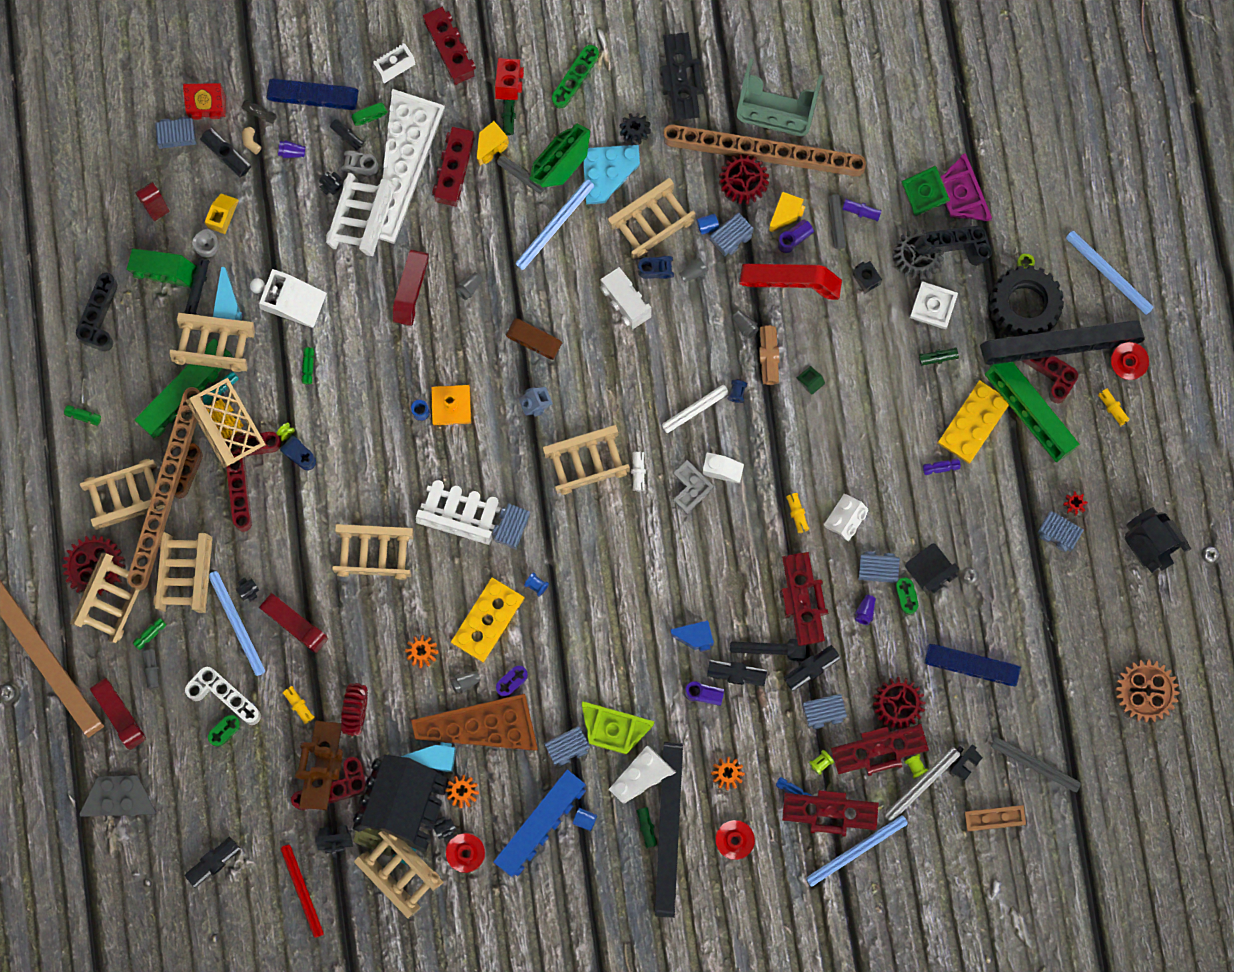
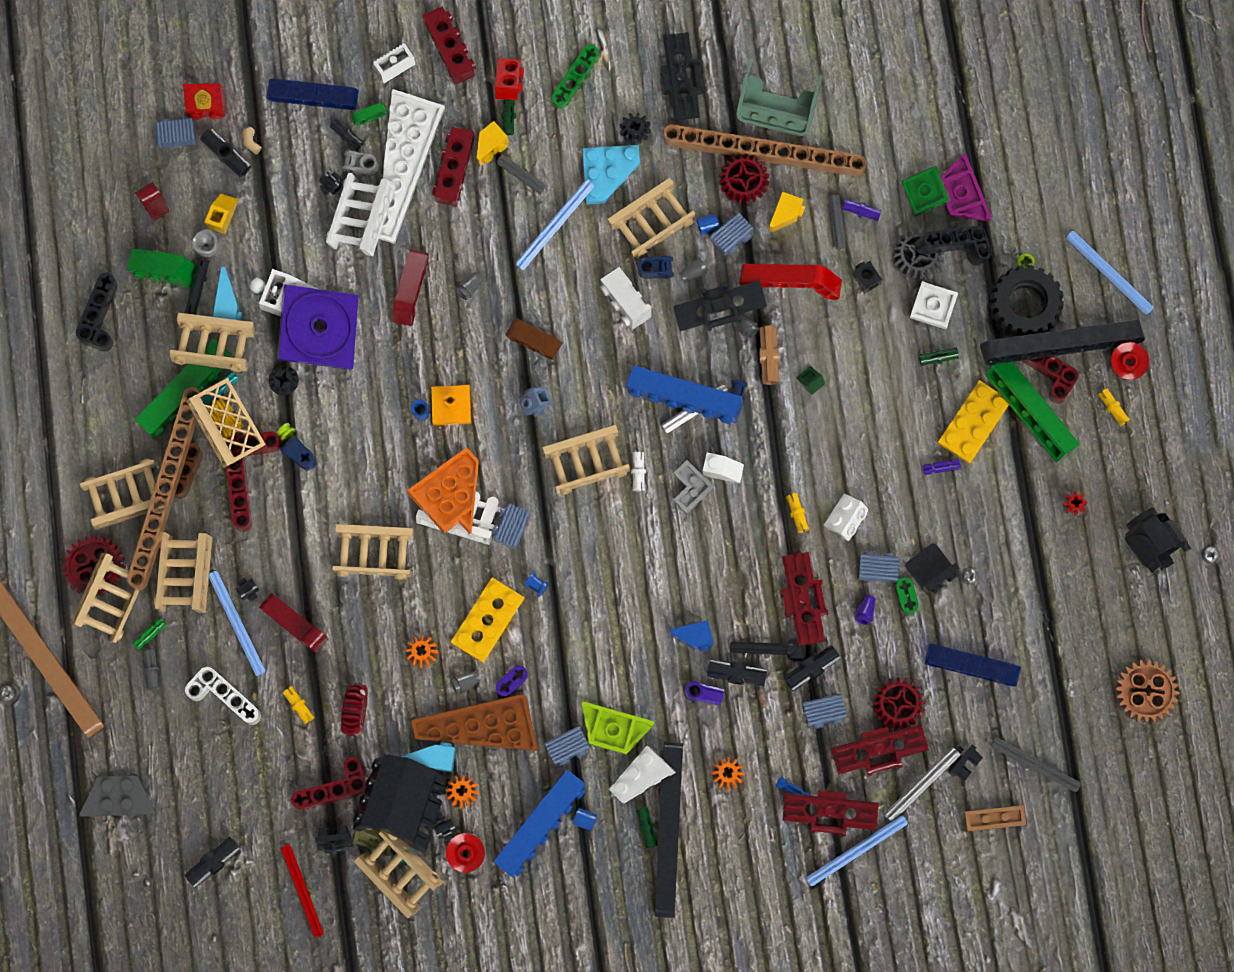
green axle [64,405,101,426] -> none
dark red beam [90,678,147,750] -> none
green beam [208,715,241,747] -> none
clear smoke axle [241,99,277,124] -> none
dark purple cone [278,140,306,158] -> none
reddish brown piece [295,721,343,810] -> none
green axle [302,347,314,385] -> none
green wedge [529,123,591,188] -> none
red dish [716,820,755,860] -> none
dark purple piece [778,219,814,253] -> none
lime bush [808,750,834,776] -> none
lime bush [904,754,928,779] -> none
sand blue brick [1037,510,1084,552] -> none
none -> black gear [269,365,299,395]
none -> dark purple piece [277,284,359,370]
none -> orange wing [407,447,479,534]
none -> blue brick [626,366,743,424]
none -> black piece [673,281,767,332]

